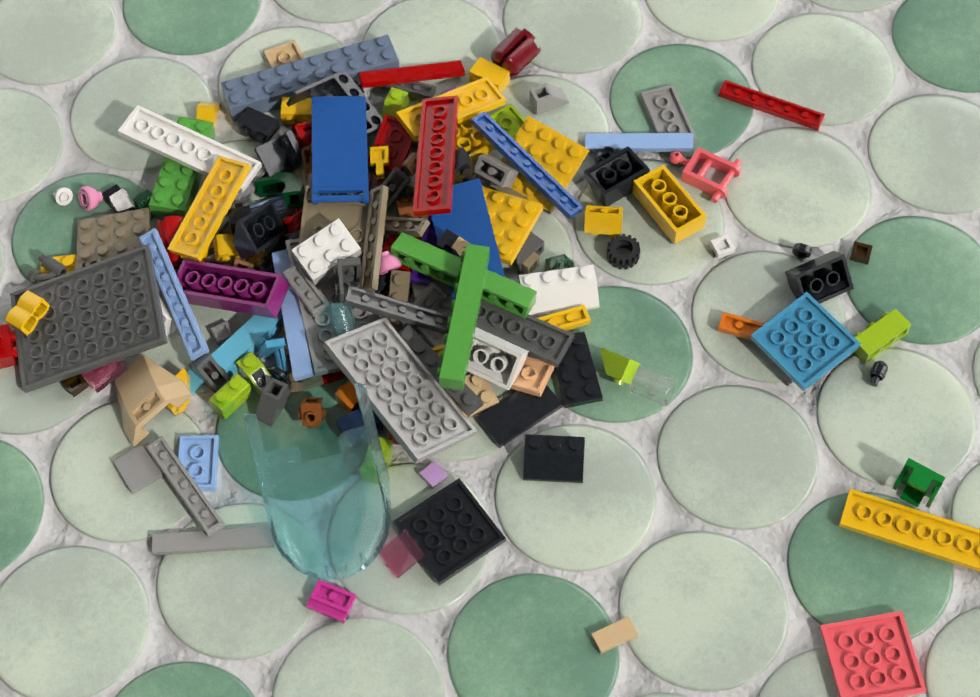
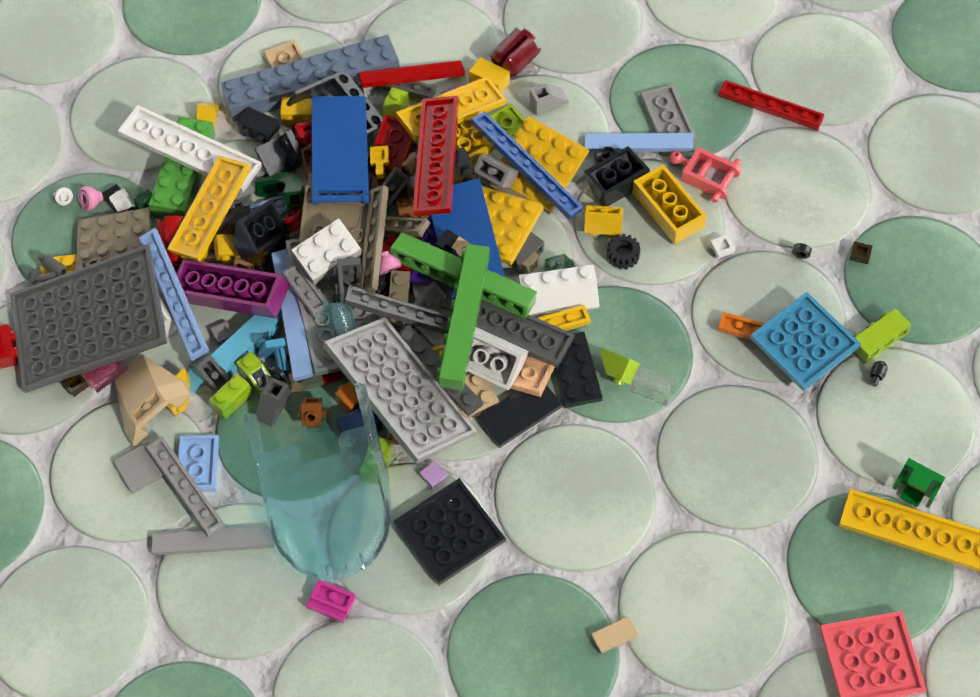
yellow brick [5,290,50,335] -> none
clear pink piece [379,529,425,578] -> none
black slope [523,434,585,483] -> none
black slope [785,251,854,304] -> none

